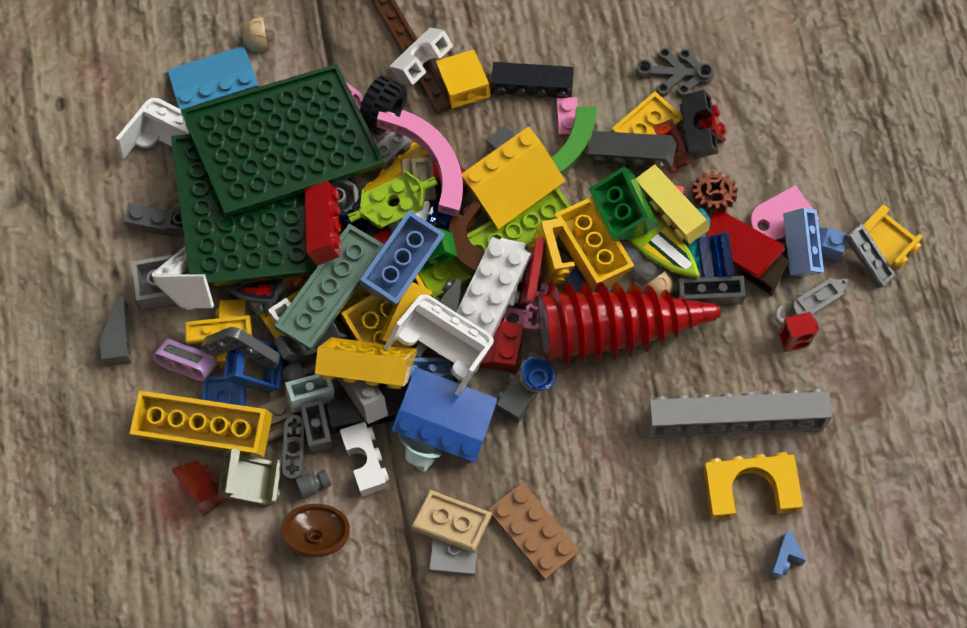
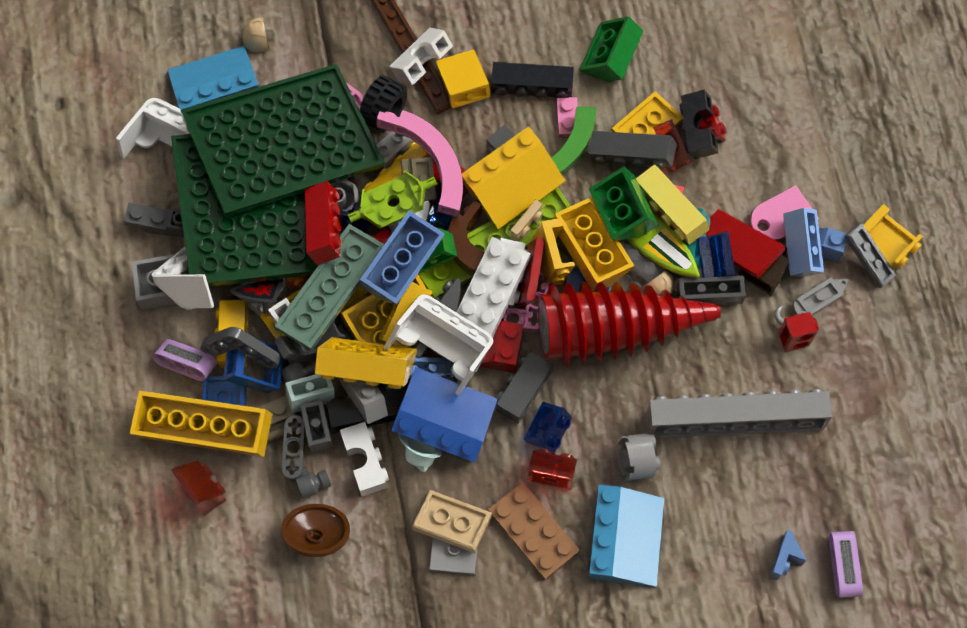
dark grey slope [97,296,132,366] -> none
yellow tile [185,315,252,345] -> none
panel [217,448,283,507] -> none
blue hair [520,357,555,392] -> none
dark grey plant [636,47,715,97] -> none
copper gear [692,171,738,214] -> none
yellow arch [703,452,803,521] -> none
none -> tan plate [511,200,543,242]
none -> clear blue bracket [524,402,572,455]
none -> clear red slope [528,449,577,490]
none -> green slope [579,16,643,82]
none -> slope [588,485,664,587]
none -> light grey brick [617,433,661,481]
none -> lavender beam [829,531,863,598]

